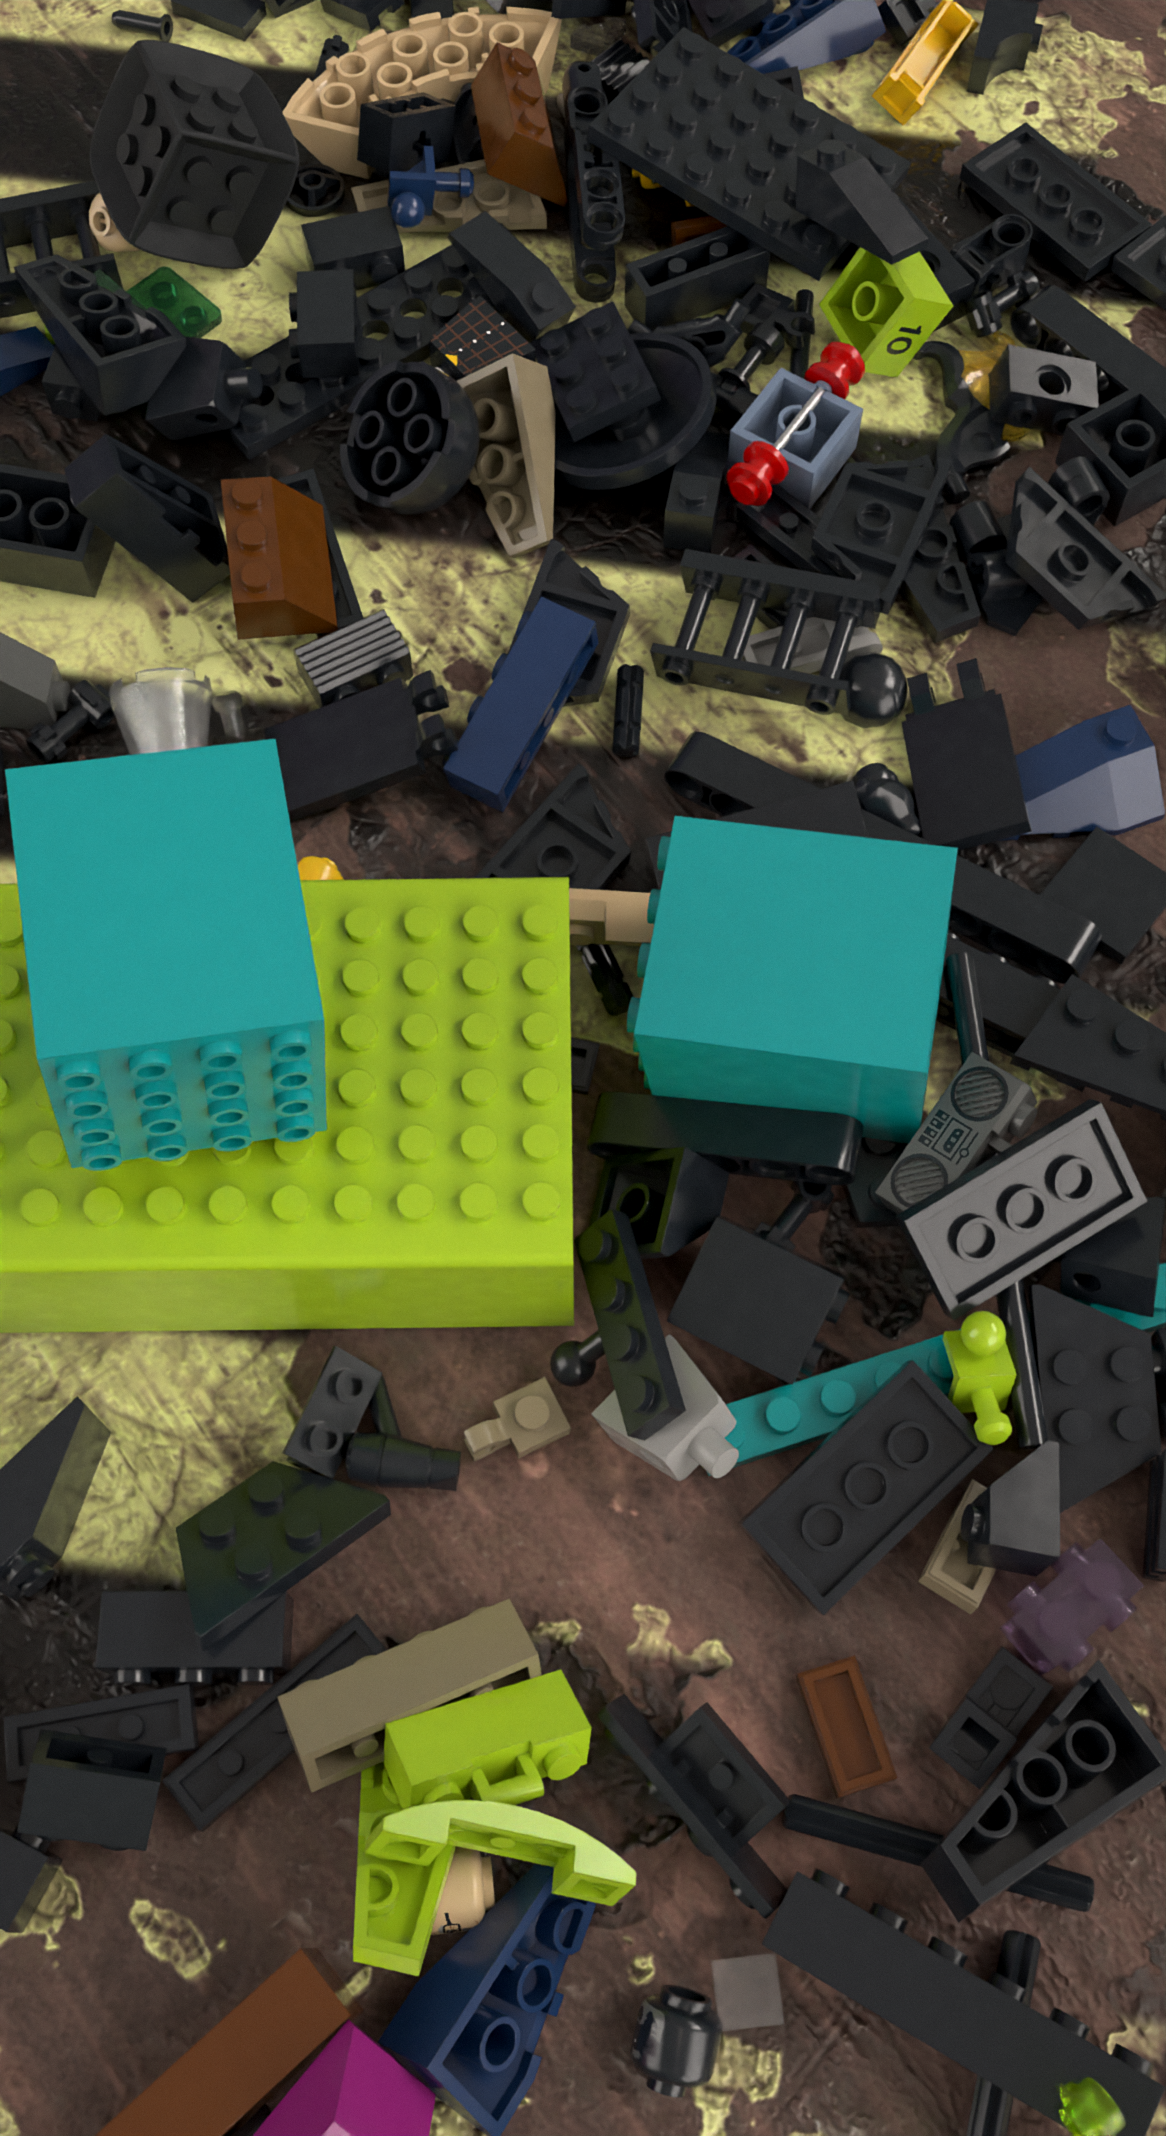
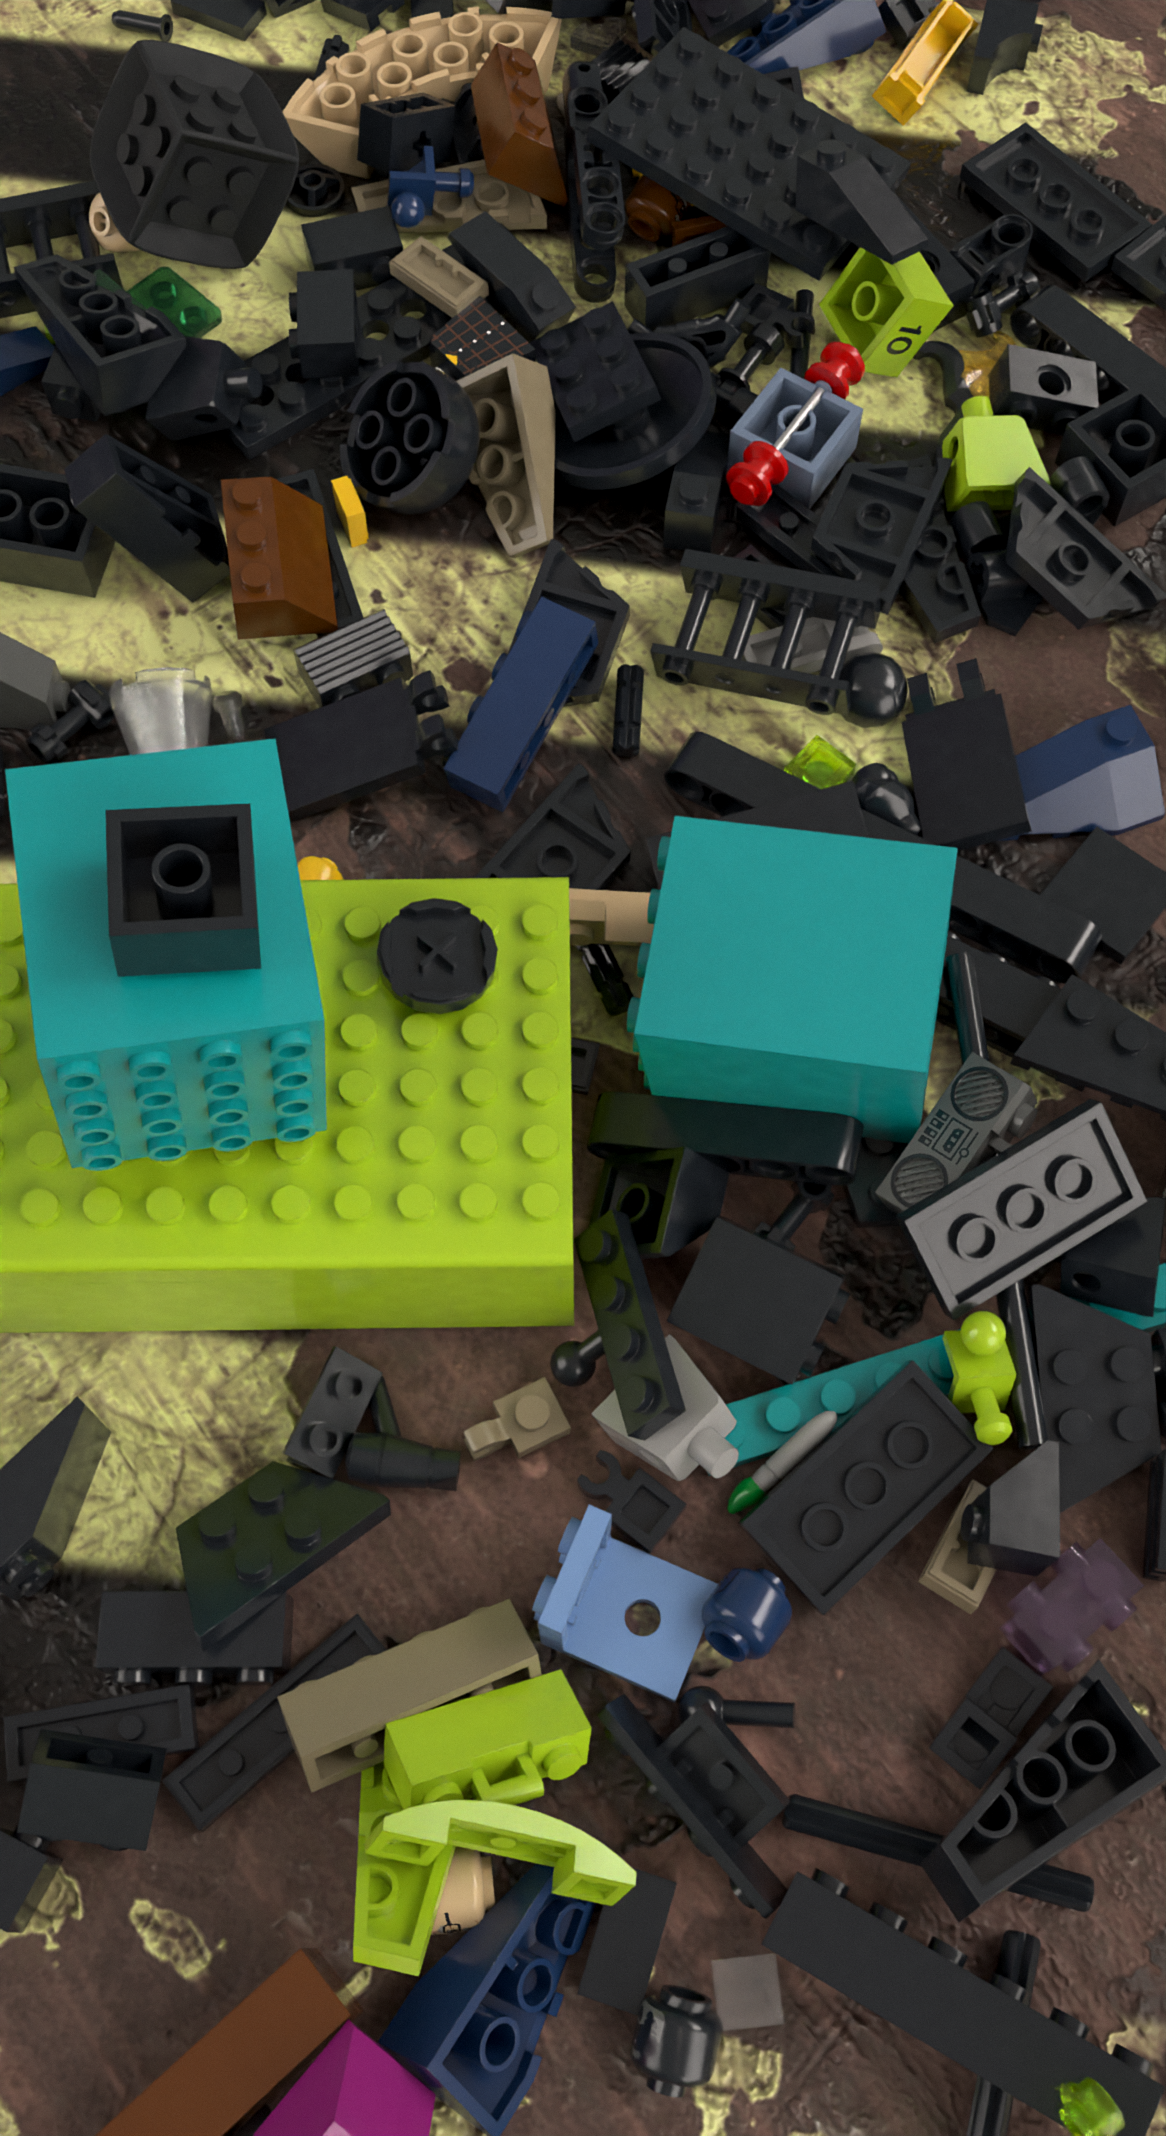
reddish brown tile [795,1655,898,1799] -> none
none -> black brick [105,803,261,977]
none -> yellow tile [331,476,369,548]
none -> black tile [377,898,498,1014]
none -> dark tan plate [389,236,489,318]
none -> medium blue bracket [532,1504,718,1703]
none -> black plate [577,1450,687,1554]
none -> black tile [577,1867,677,2016]
none -> reddish brown head [625,175,691,242]
none -> black bar [678,1686,796,1728]
none -> dark blue head [702,1568,792,1662]
none -> light grey piece [727,1411,837,1514]
none -> clear neon green plate [784,735,856,789]
none -> lime torso [942,396,1051,511]

